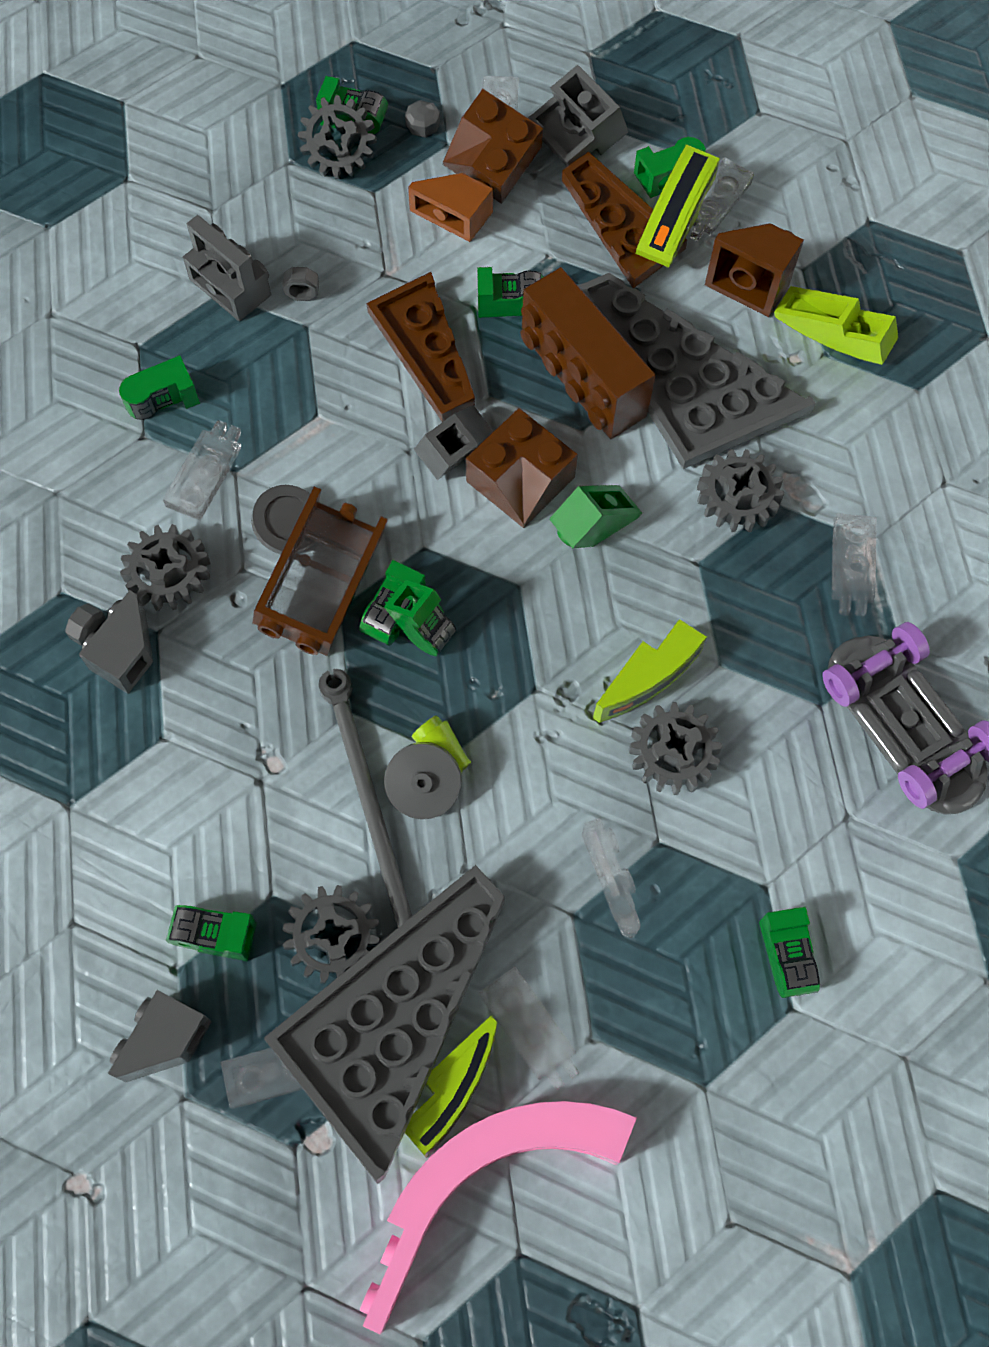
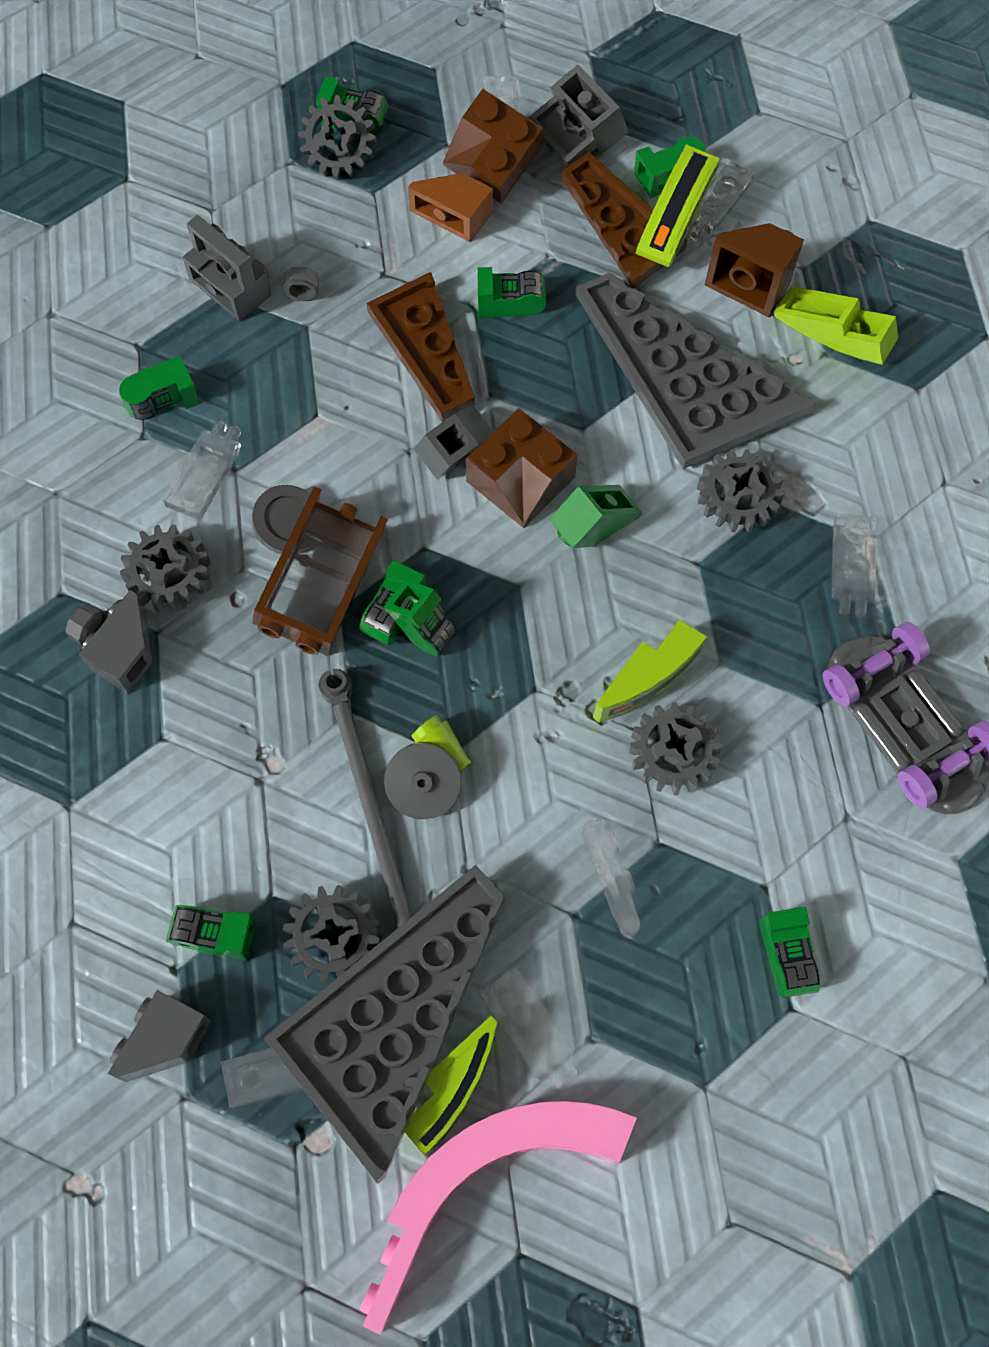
dark grey tile [405,100,440,137] -> none
reddish brown brick [520,267,655,439] -> none

